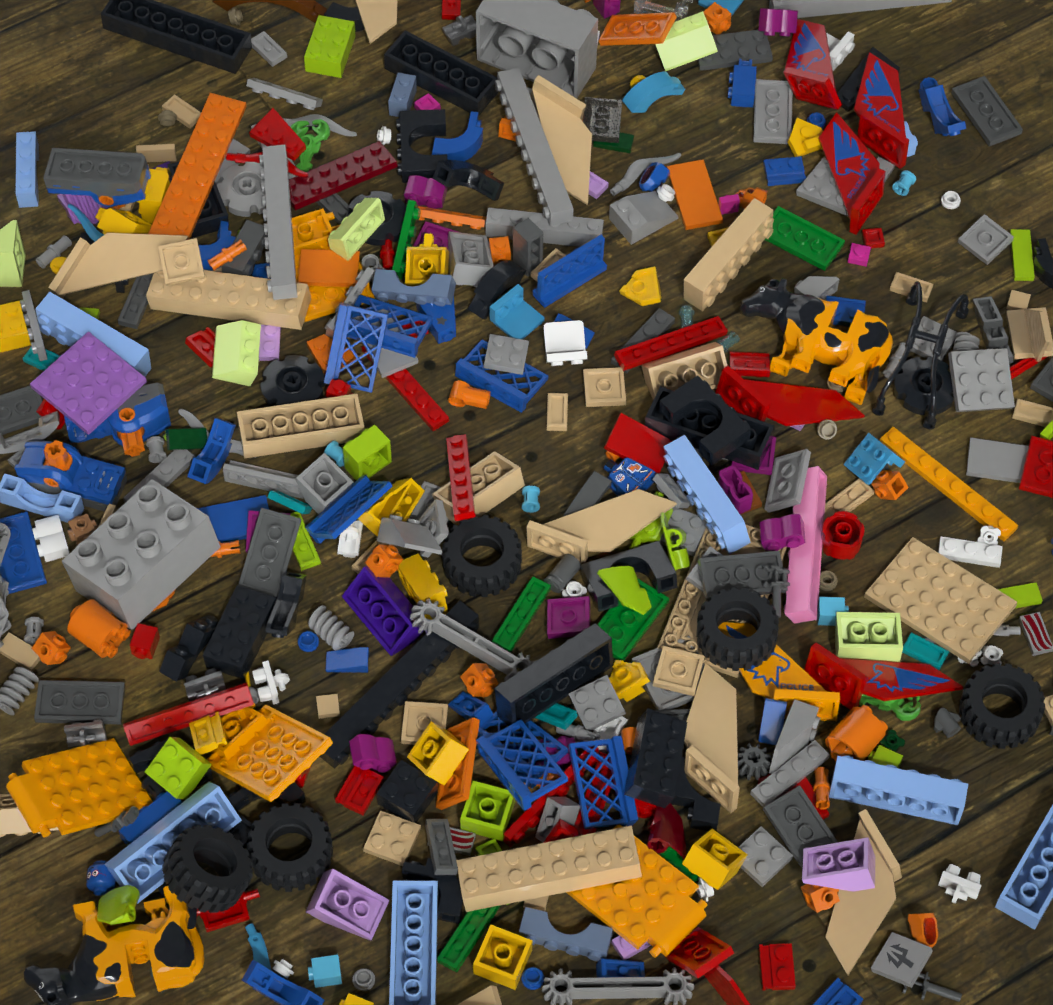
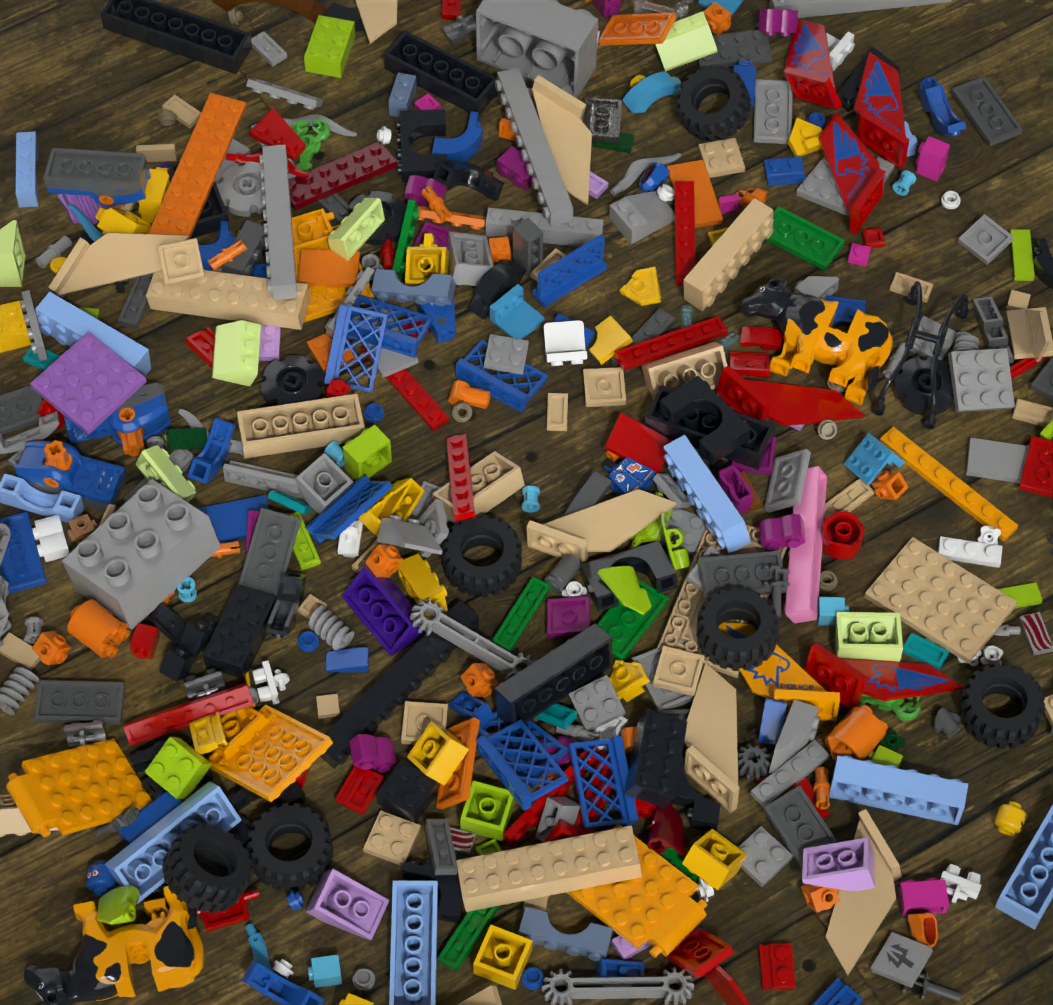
none -> yellowish green slope [135,445,196,502]
none -> black plate [148,602,186,646]
none -> medium azure bush [177,577,197,602]
none -> blue plate [286,889,305,911]
none -> tan tile [298,594,327,619]
none -> blue plate [364,403,384,423]
none -> orange pin [421,186,452,221]
none -> dark tan plate [452,402,472,423]
none -> magenta brick [497,146,532,191]
none -> yellow tile [589,316,633,365]
none -> red plate [675,181,695,286]
none -> black tyre [676,65,751,141]
none -> tan plate [698,138,745,178]
none -> red slope [740,326,784,351]
none -> dark pink brick [898,878,949,916]
none -> dark pink brick [915,136,950,182]
none -> yellow head [995,801,1027,836]

